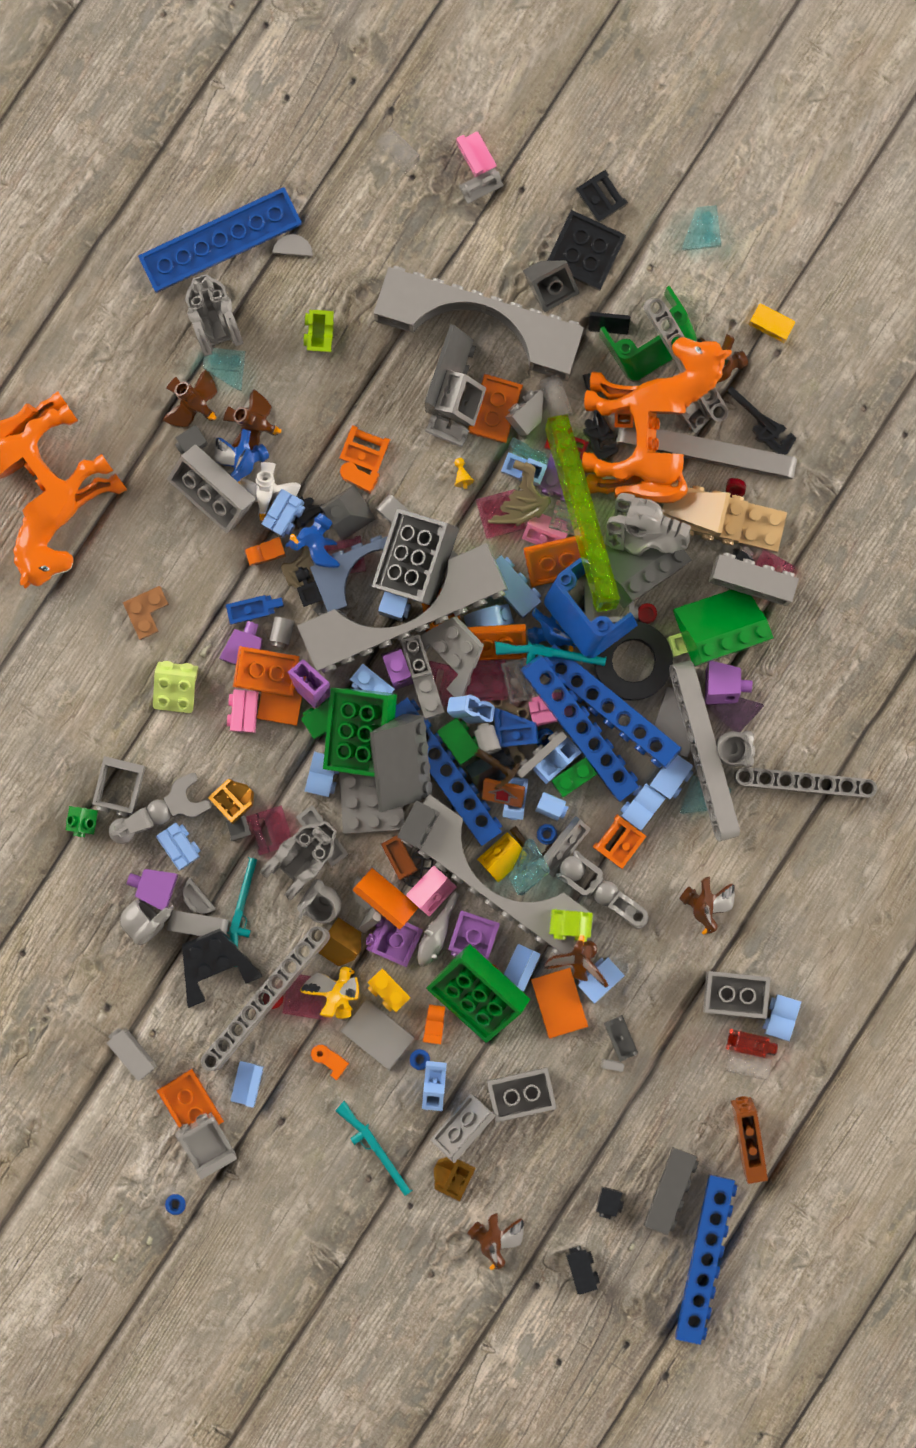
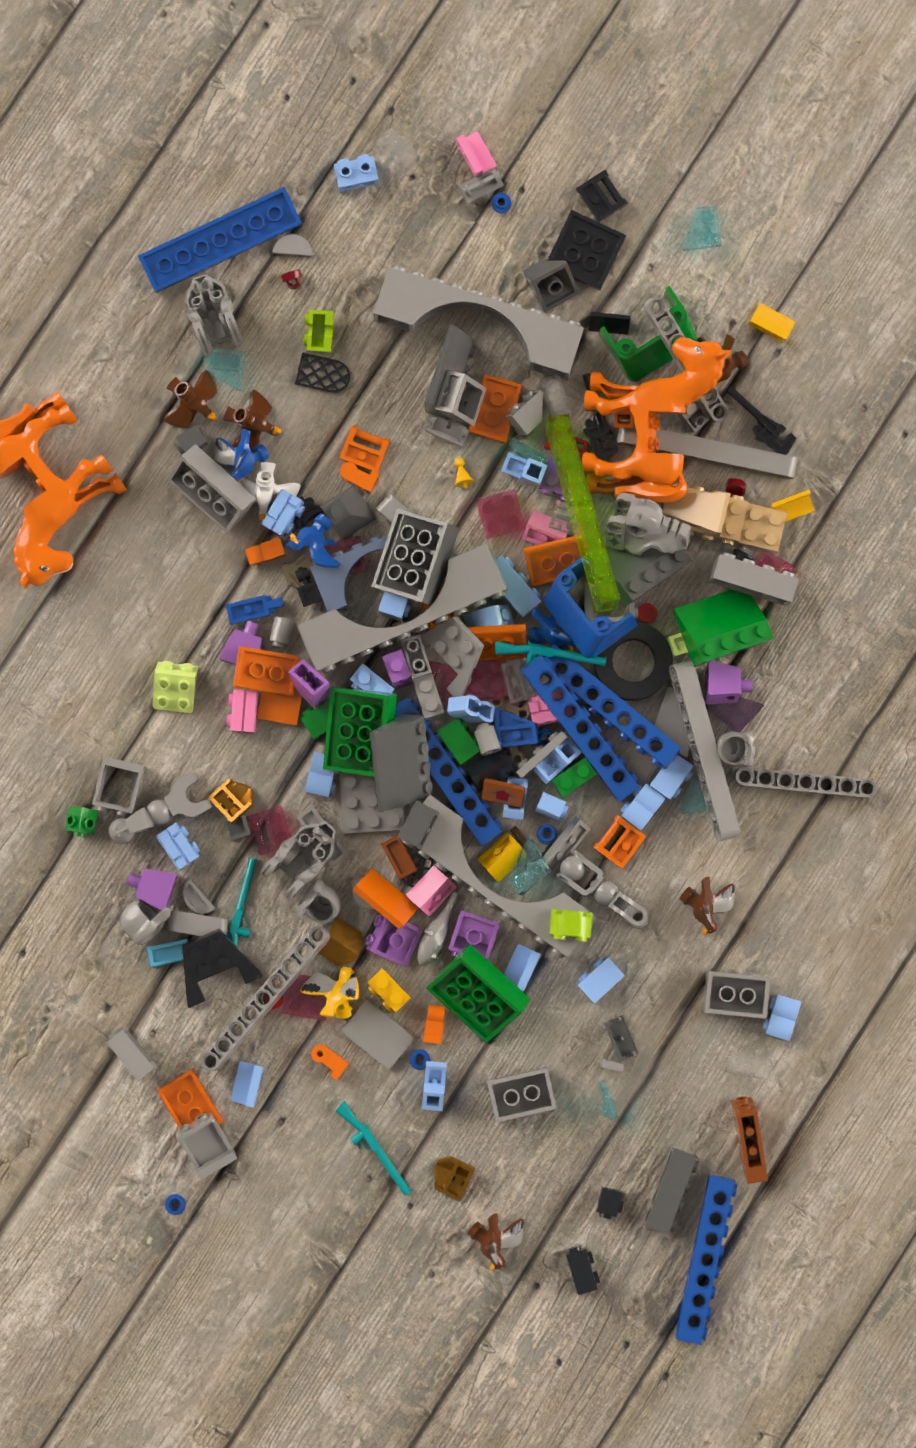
medium nougat plate [123,586,169,640] -> none
light grey tile [358,907,382,933] -> none
light grey tile [430,1093,495,1163] -> none
dark brown piece [475,748,521,790] -> none
dark tan animal [488,460,551,526] -> none
orange tile [531,967,588,1039] -> none
reddish brown animal [544,935,609,988] -> none
clear red torso [726,1029,778,1058] -> none
none -> medium azure tile [147,939,188,967]
none -> dark red tile [281,269,302,290]
none -> black window [295,353,350,393]
none -> light blue brick [334,155,379,193]
none -> blue plate [491,193,512,213]
none -> clear light blue wing [597,1079,618,1120]
none -> yellow panel [769,490,815,522]

